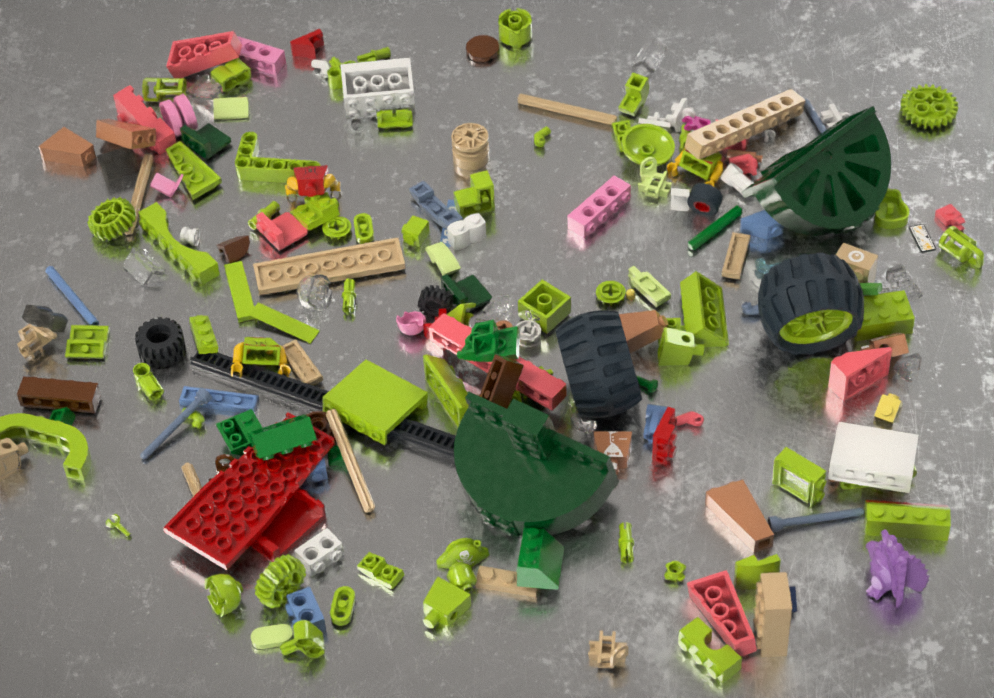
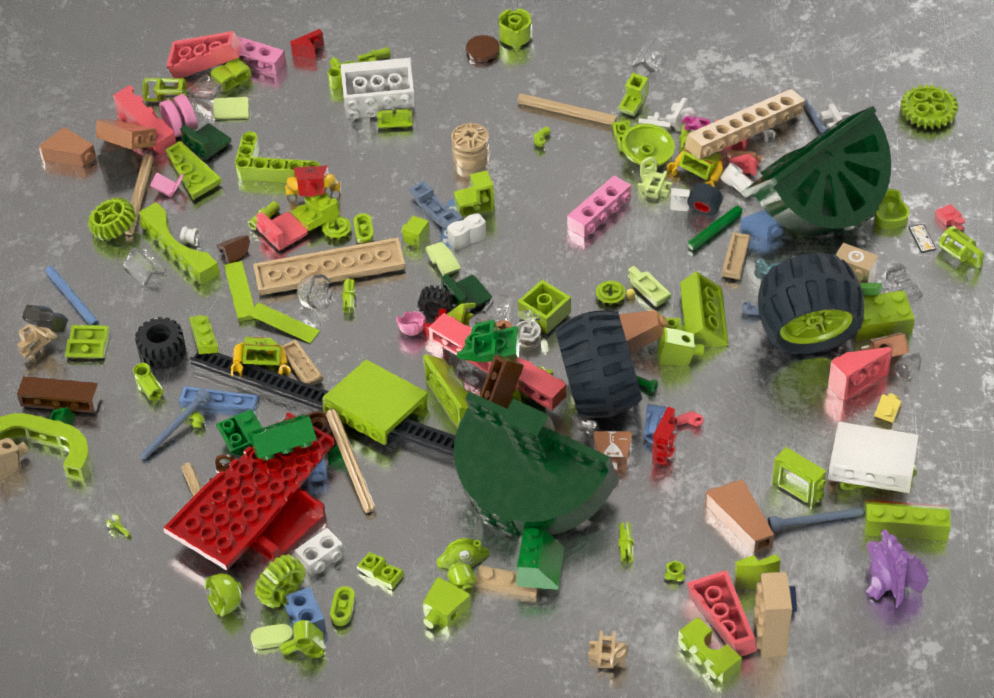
white arm [311,59,330,78] -> none

